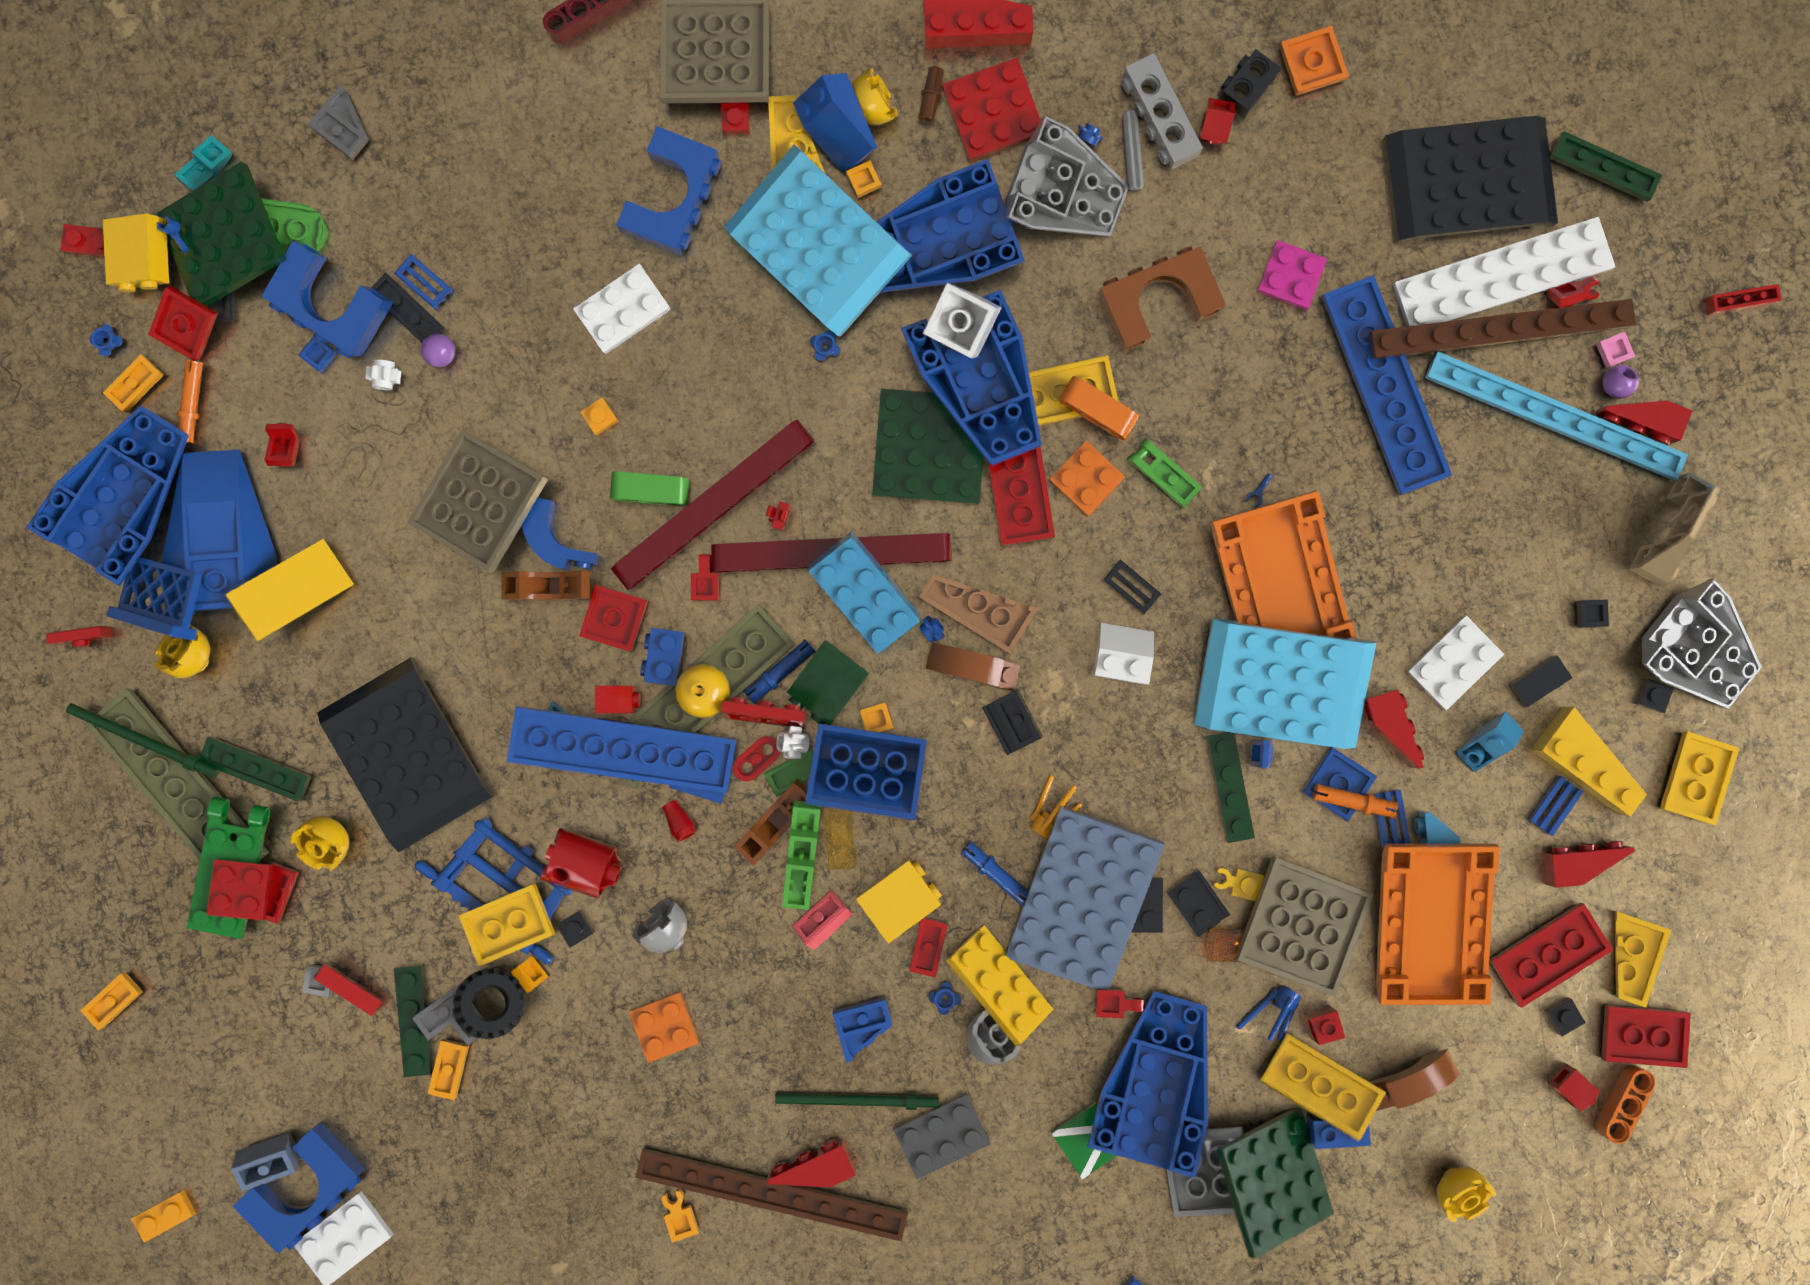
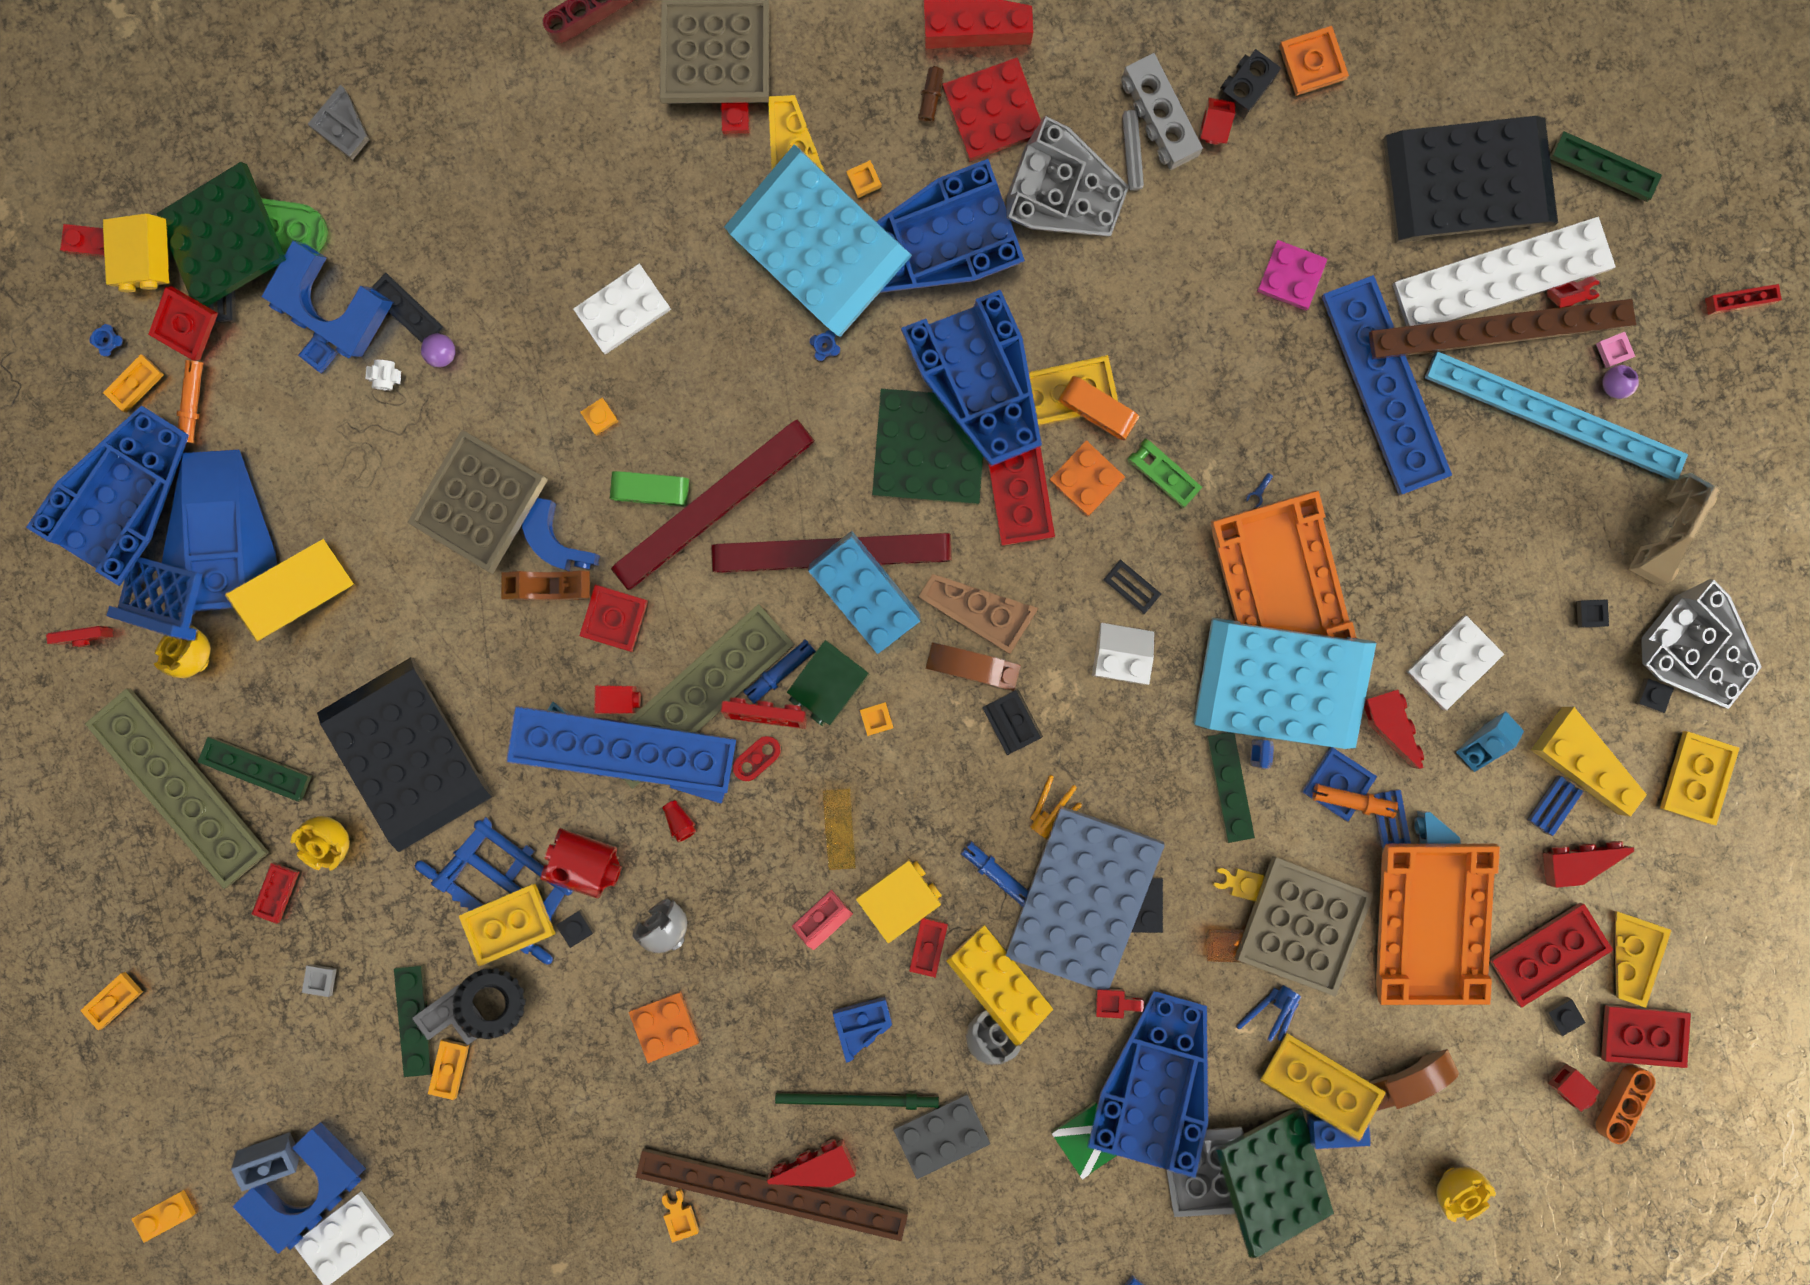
dark green bar [66,703,220,778] -> none
blue hand [157,216,189,253] -> none
teal slope [174,135,233,192] -> none
green hinge [186,797,270,939] -> none
red plate [207,859,273,920] -> none
red bracket [264,423,300,466] -> none
red piece [314,962,382,1016] -> none
blue tile [393,254,454,310] -> none
light orange plate [511,956,549,994] -> none
blue arch [616,126,721,256] -> none
blue bracket [640,628,685,686] -> none
yellow cylinder [675,664,730,718] -> none
red plate [691,554,719,600] -> none
dark orange arch [734,779,808,866] -> none
bright green tile [764,747,814,797] -> none
red plate [765,501,791,533] -> none
white gear [776,726,809,759] -> none
bright green slope [782,800,821,910] -> none
blue slope [793,73,877,174] -> none
blue slope [805,724,927,820] -> none
yellow cylinder [852,68,898,126] -> none
blue plate [920,616,945,642] -> none
white slope [923,283,1002,359] -> none
blue plate [929,982,961,1015] -> none
blue plate [1077,123,1103,146] -> none
dark orange arch [1098,246,1226,352] -> none
black plate [1166,869,1230,938] -> none
red brick [1304,1006,1346,1046] -> none
black tile [1510,655,1572,707] -> none
red slope [1595,400,1693,446] -> none

